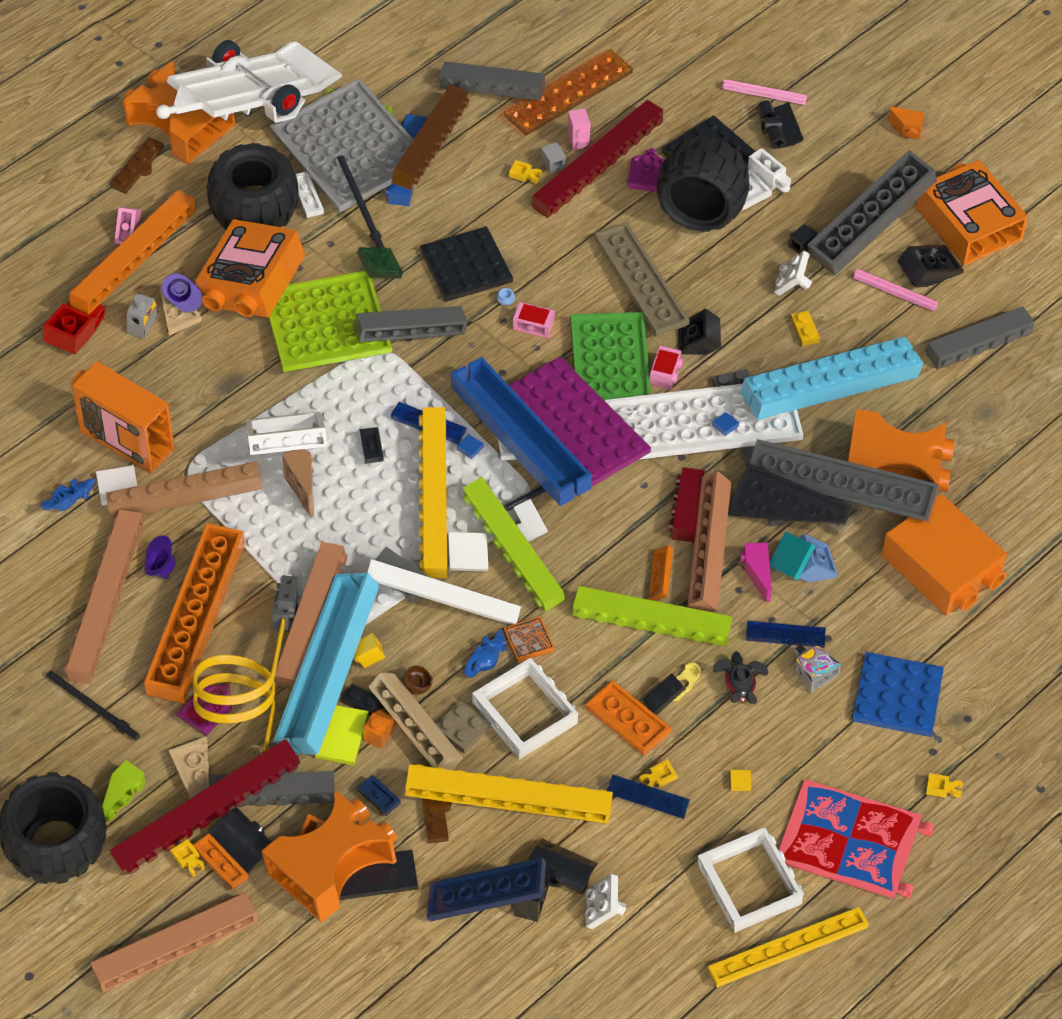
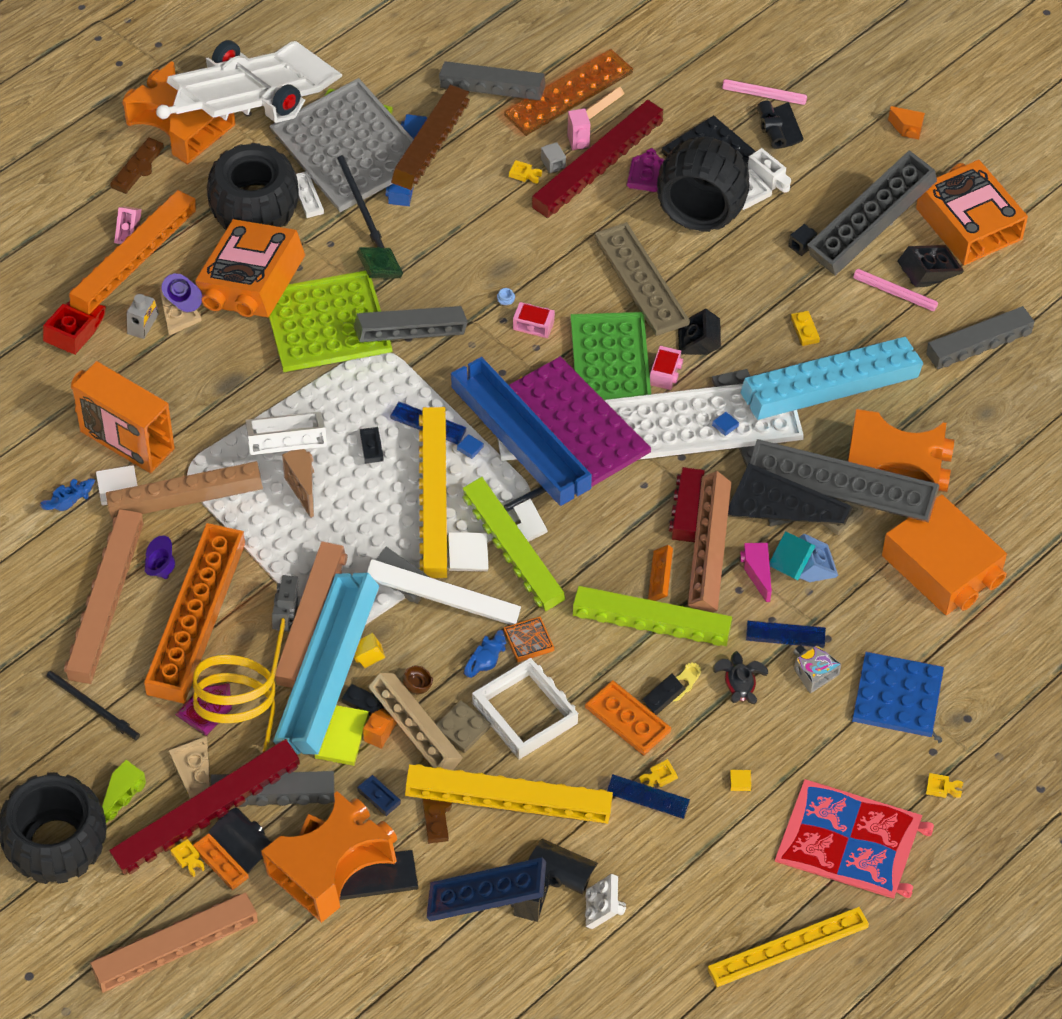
black plate [420,226,513,302] -> none
white window [698,827,804,933] -> none
white plate [774,251,812,296] -> none
none -> light nougat beam [586,86,625,119]

